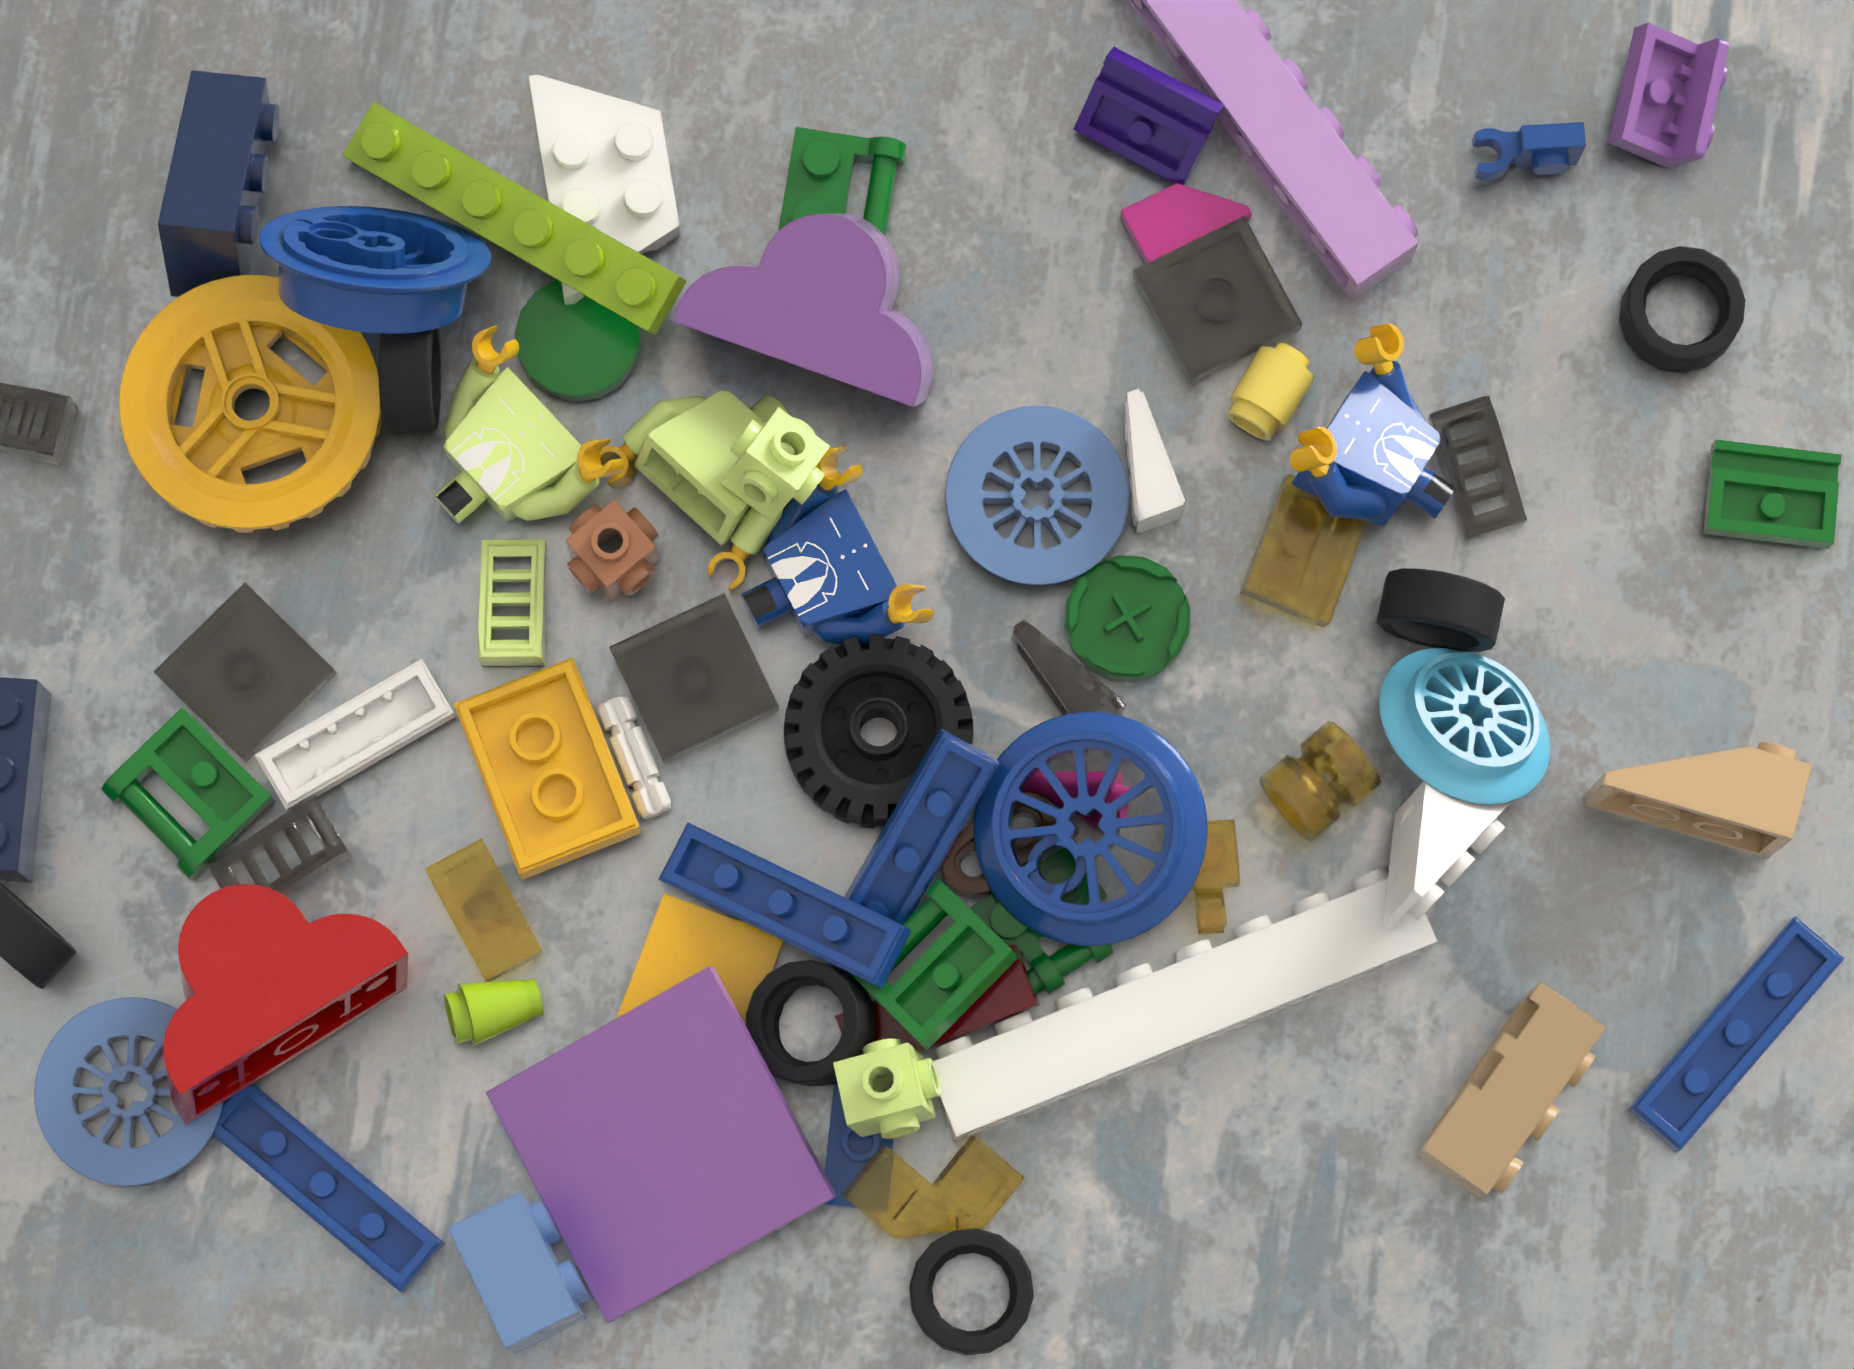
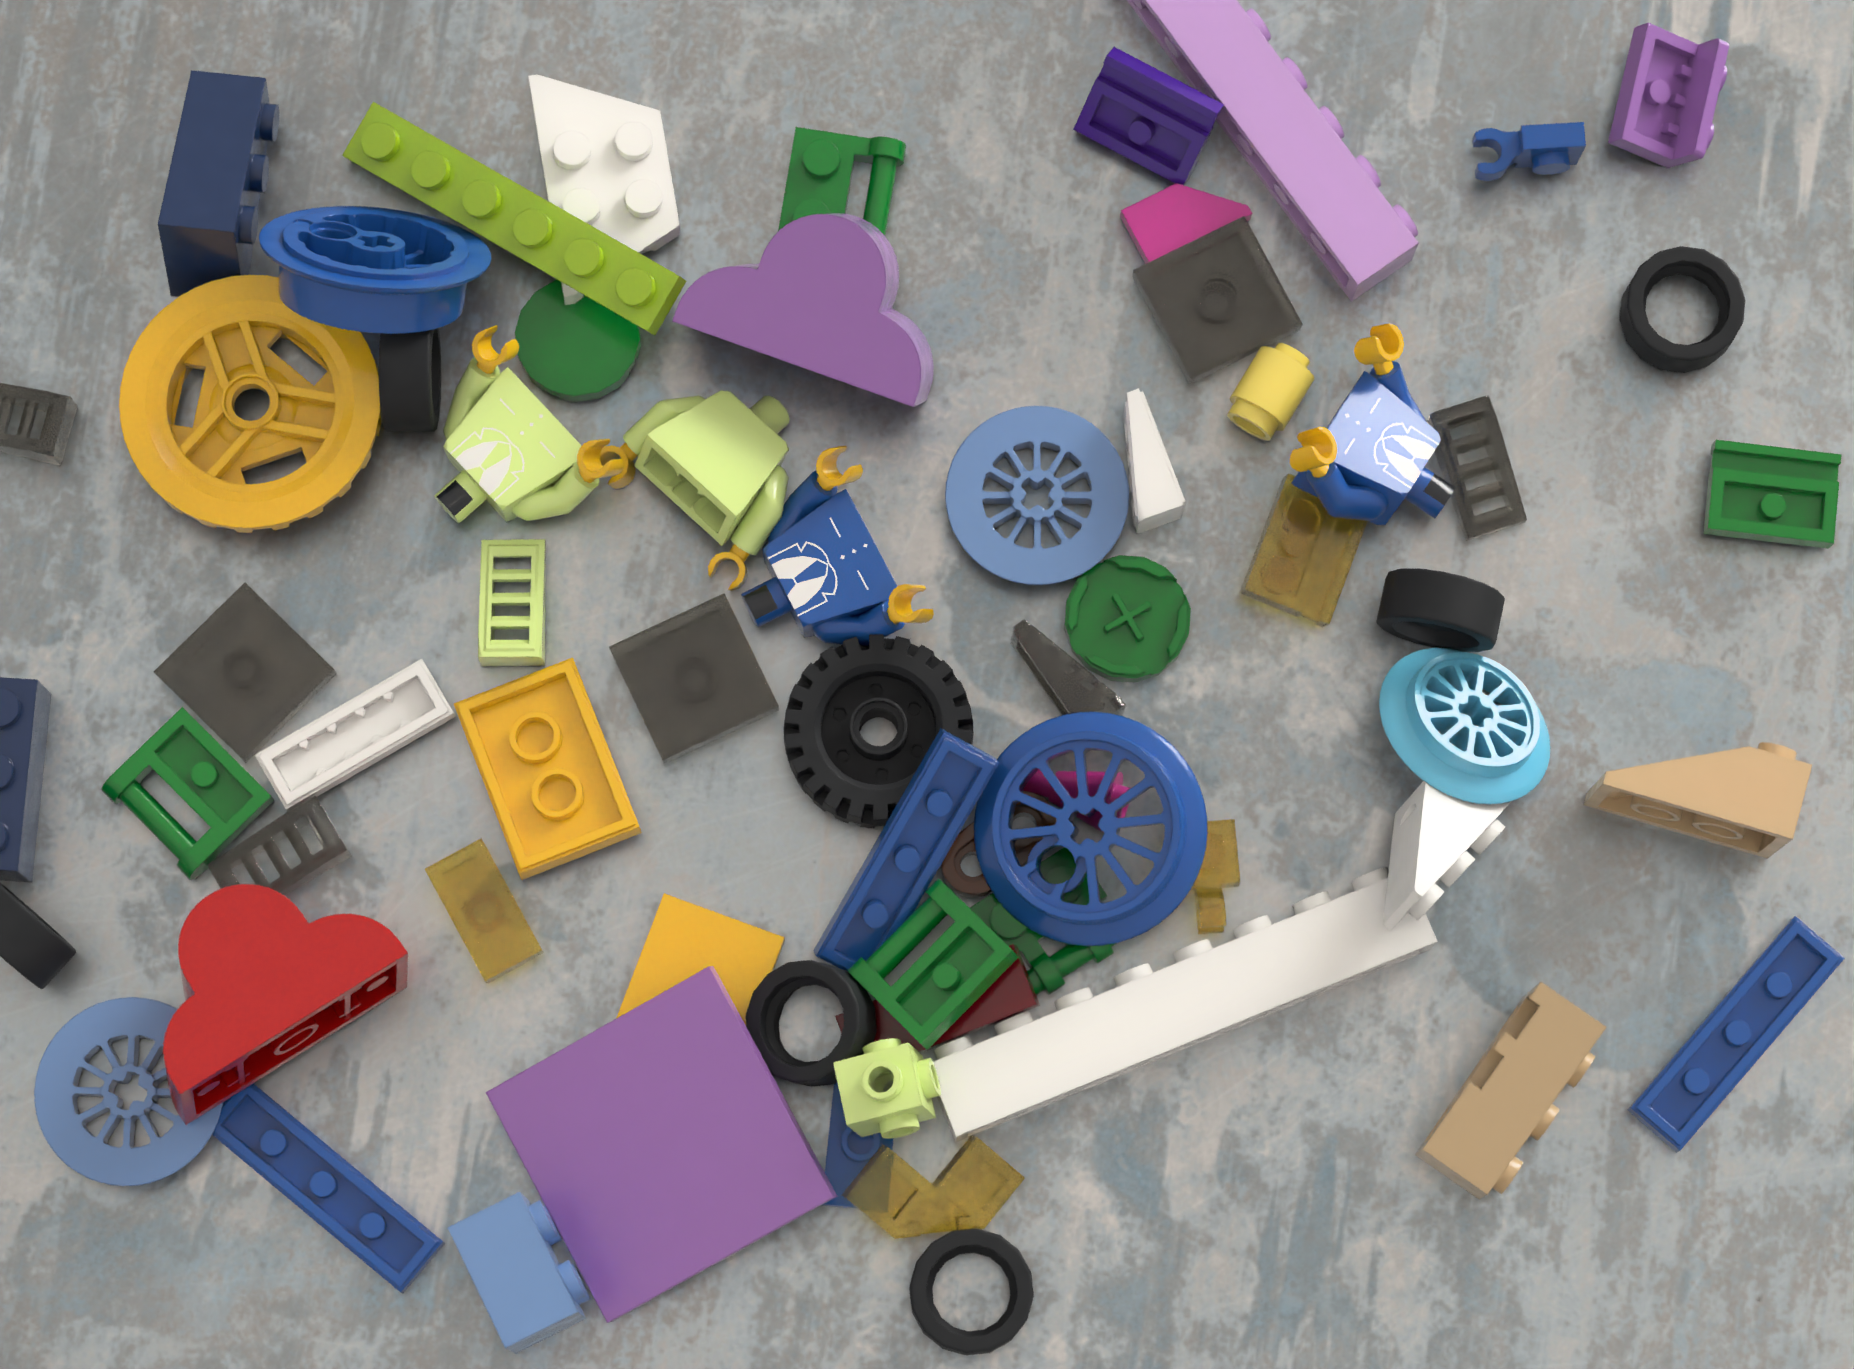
lime cone [444,978,544,1046] -> none
nougat brick [565,499,660,603] -> none
white axle [598,695,671,819] -> none
blue tile [659,822,911,989] -> none
yellowish green brick [721,407,830,522] -> none
clear yellow wheel [1259,721,1382,842] -> none

